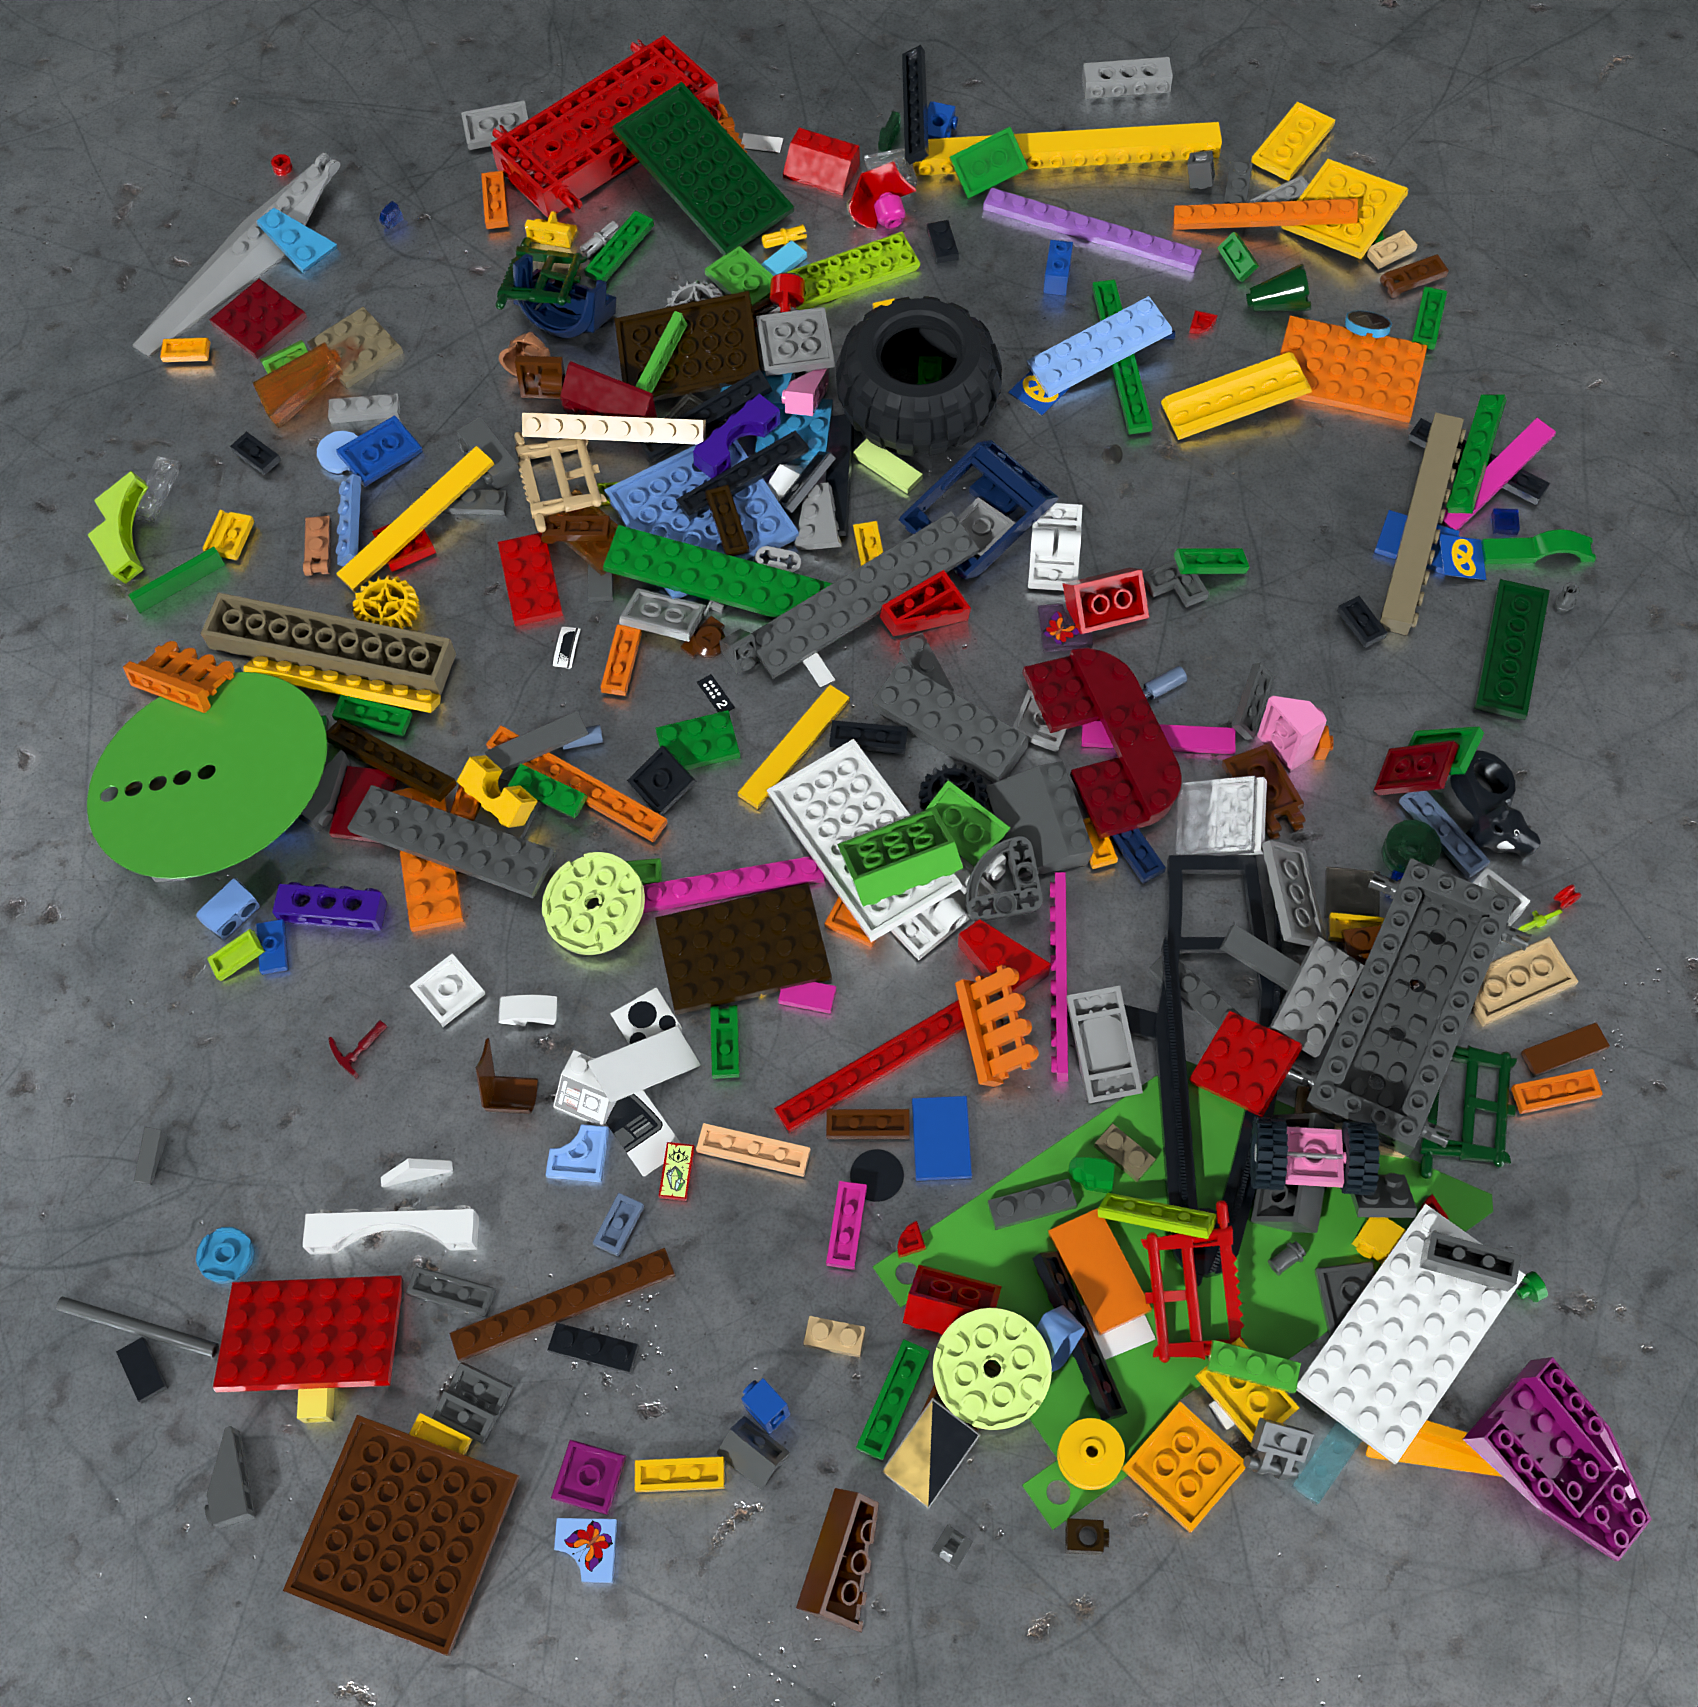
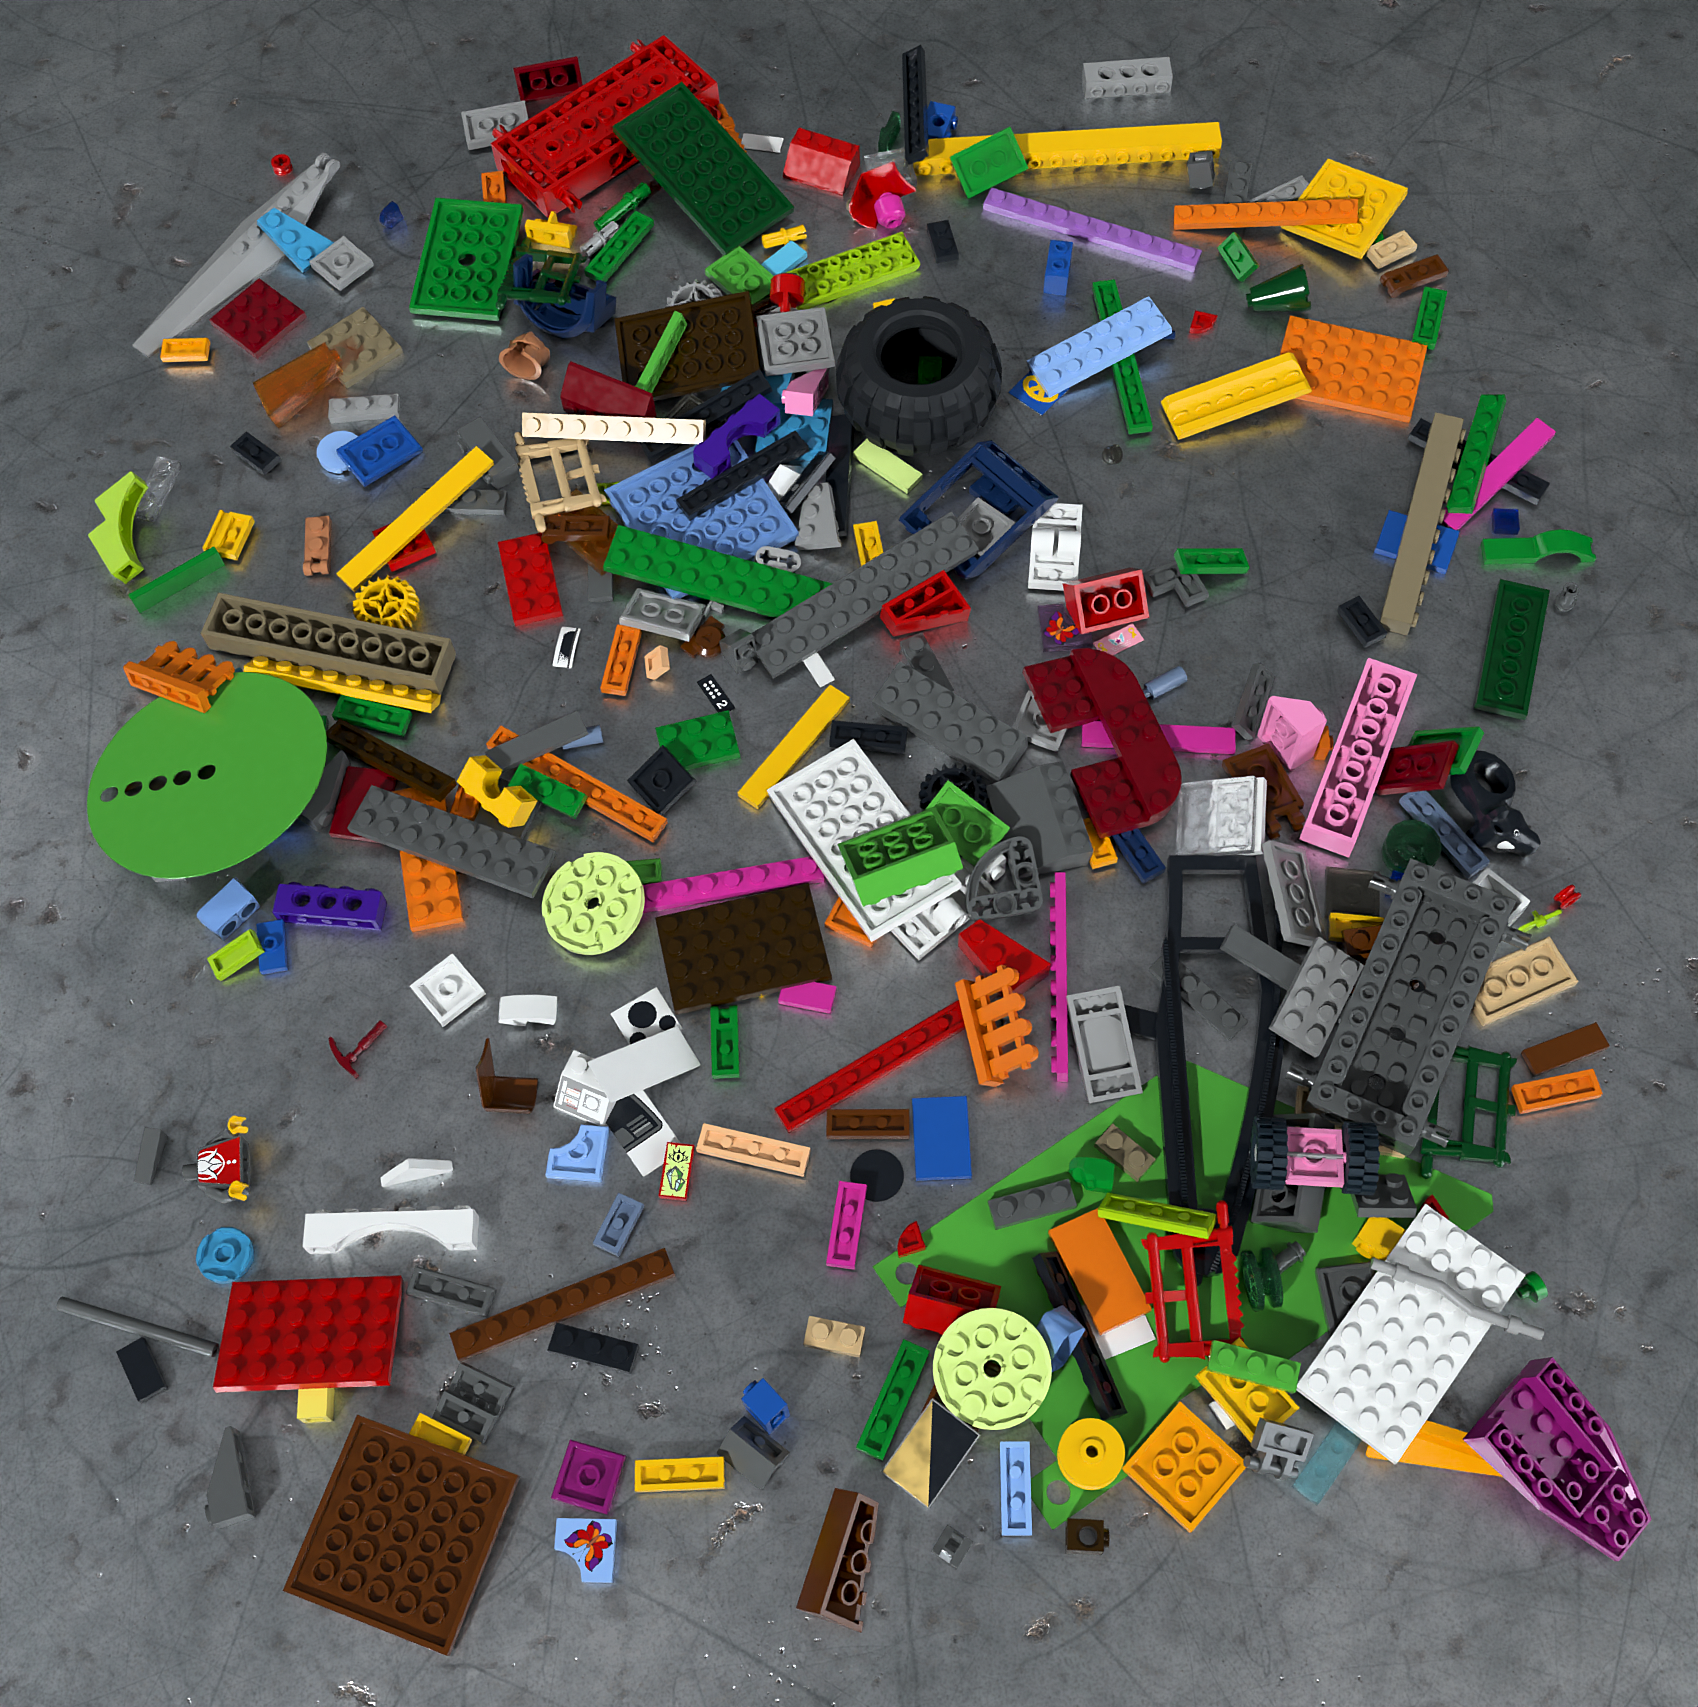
bright green plate [260,340,313,382] -> none
medium blue plate [336,474,361,567] -> none
reddish brown plate [515,356,565,399] -> none
dark brown tile [705,485,750,556] -> none
red plate [1189,1011,1303,1117] -> none
yellow plate [1251,102,1335,181] -> none
tile [1345,310,1392,338] -> none
dark grey brick [1419,1231,1521,1292] -> none
blue sticker [1439,534,1487,580] -> none
none -> torso [182,1115,250,1204]
none -> light grey plate [309,236,374,291]
none -> green plate [409,198,524,321]
none -> dark red slope [513,56,583,103]
none -> green pin [593,182,651,231]
none -> light nougat plate [644,645,670,680]
none -> light blue plate [1000,1441,1032,1536]
none -> bright pink sticker [1093,623,1144,655]
none -> clear green wheel [1240,1246,1283,1312]
none -> bright pink brick [1299,658,1417,857]
none -> light grey bar [1370,1257,1544,1340]

